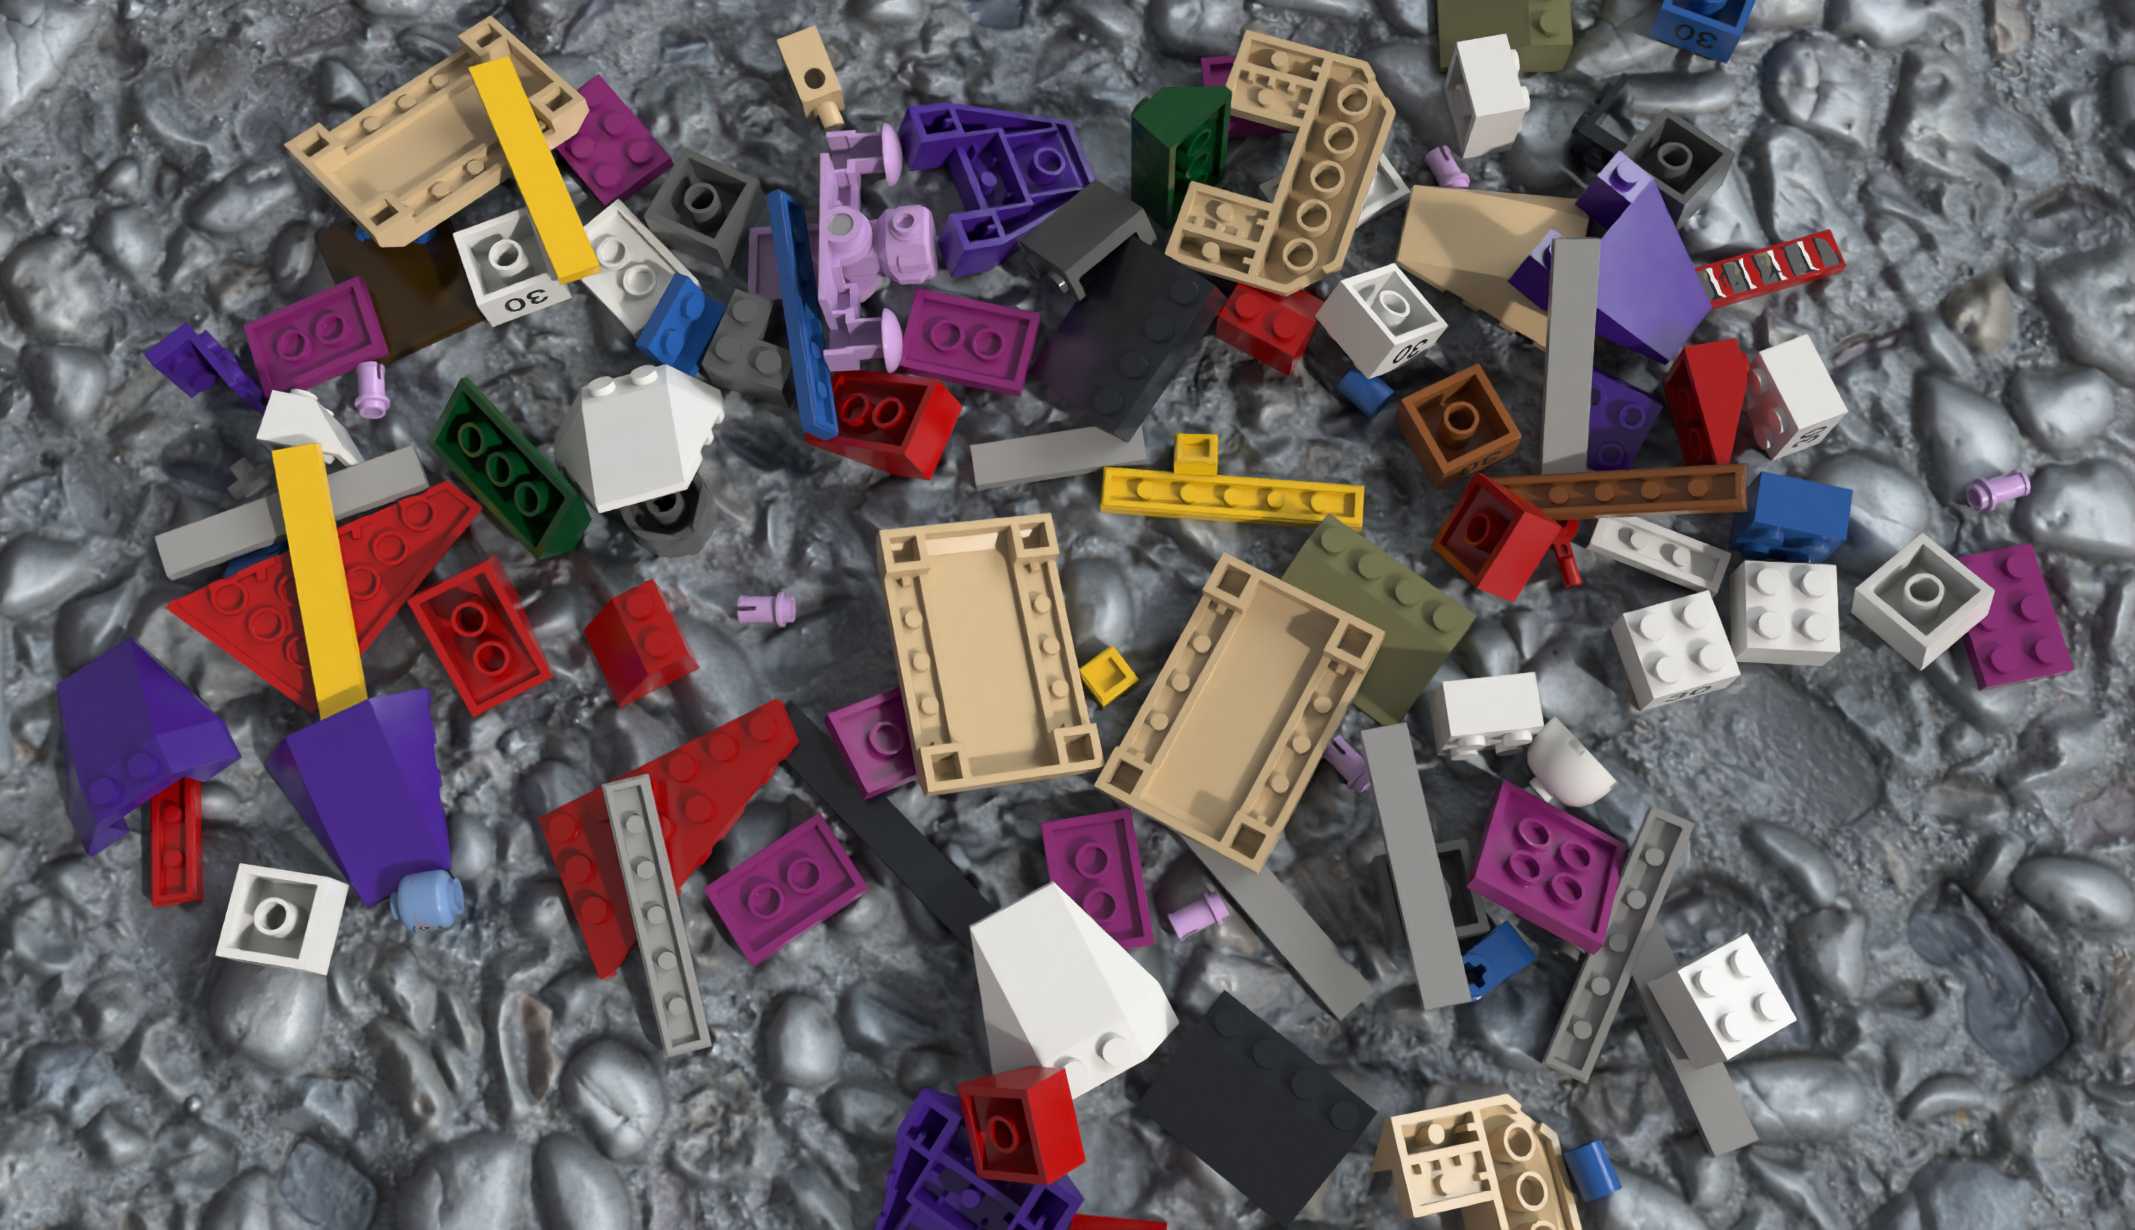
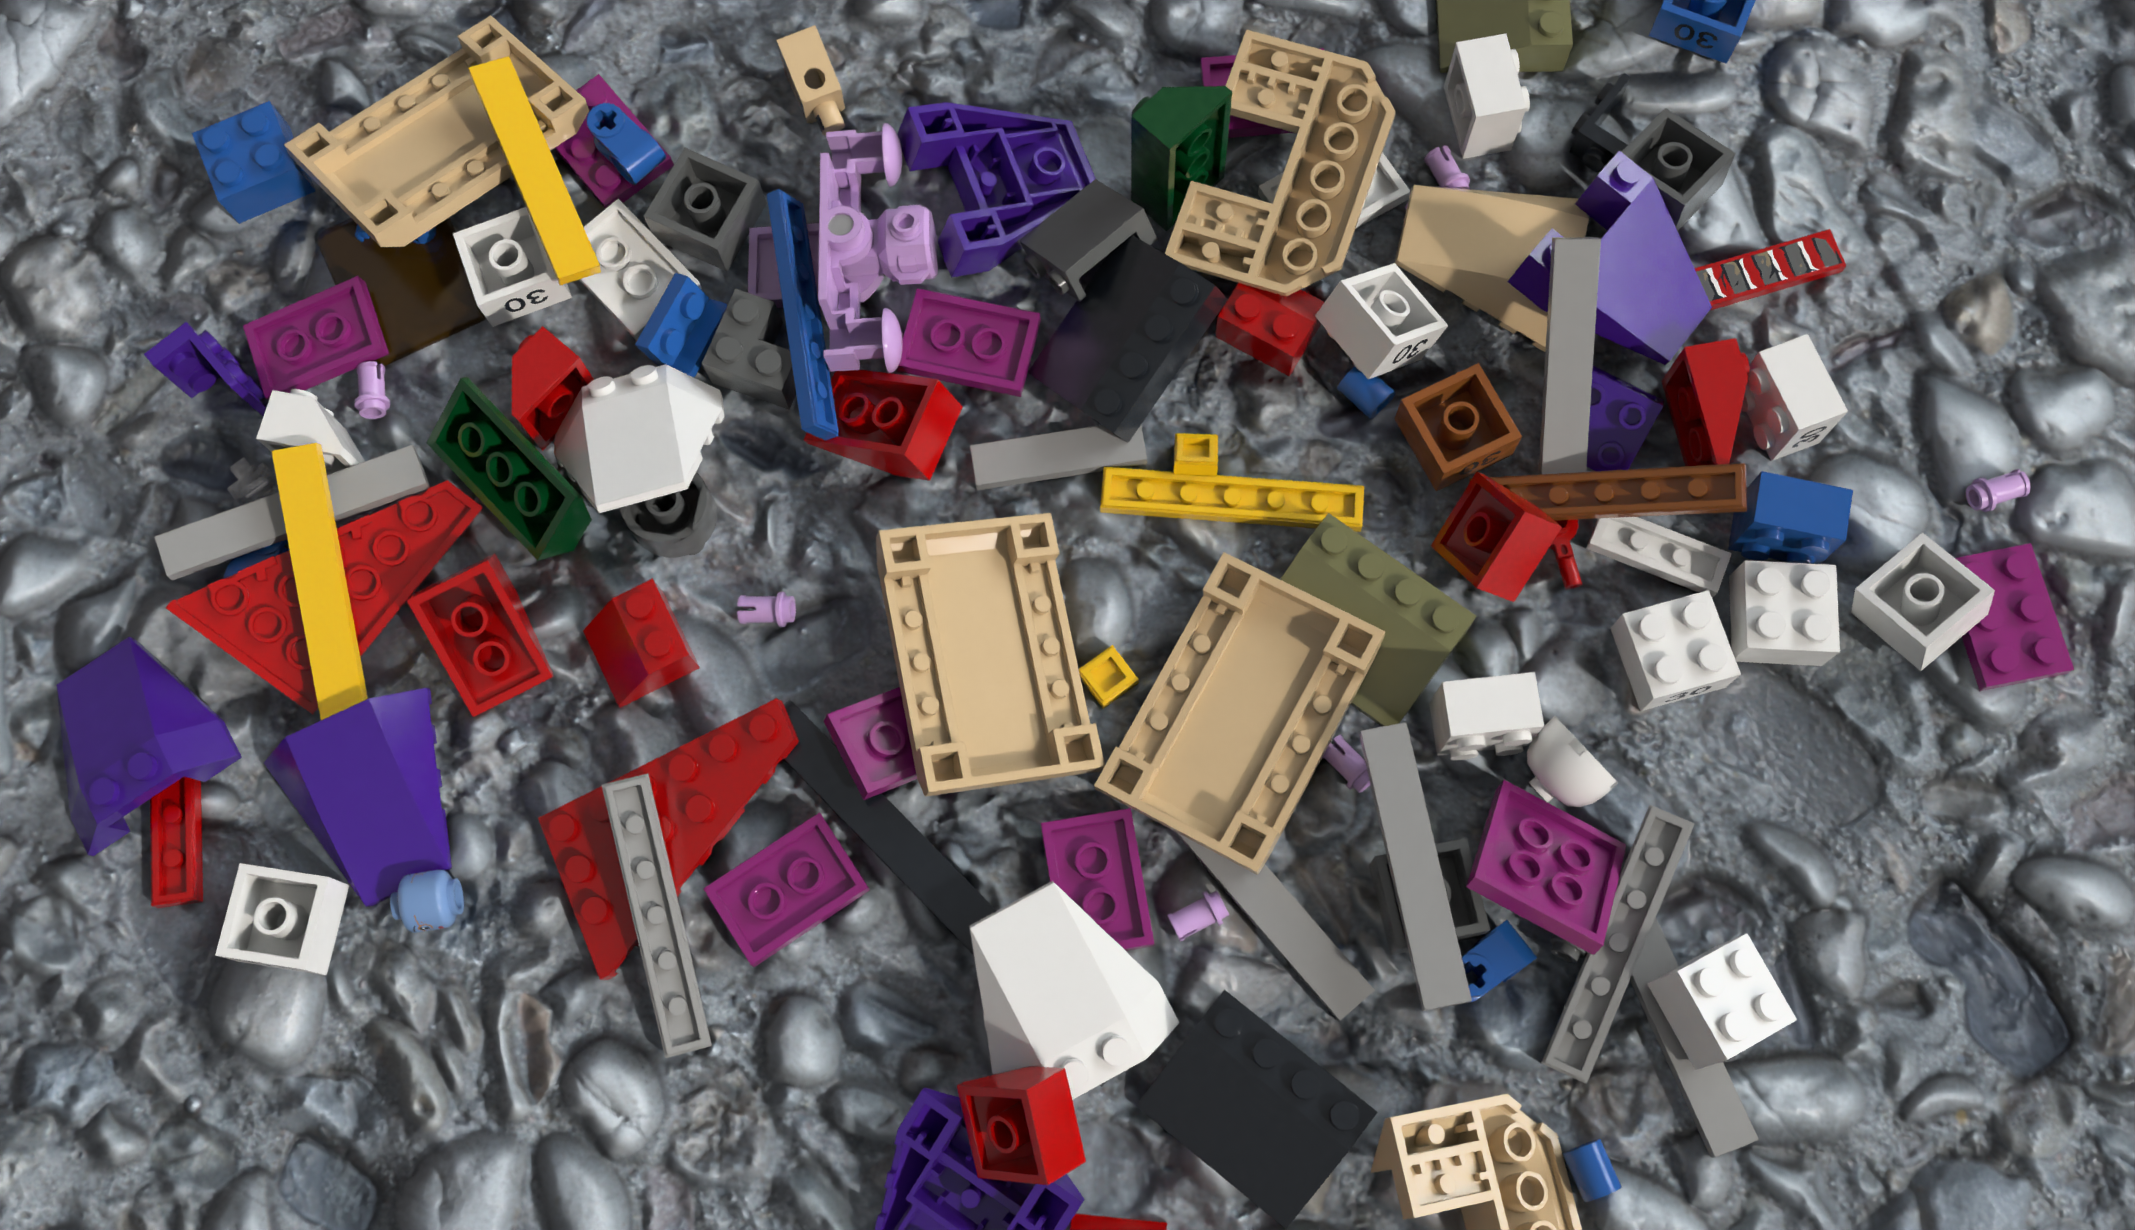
none -> blue brick [192,101,316,224]
none -> red slope [512,326,594,451]
none -> blue piece [587,103,666,185]

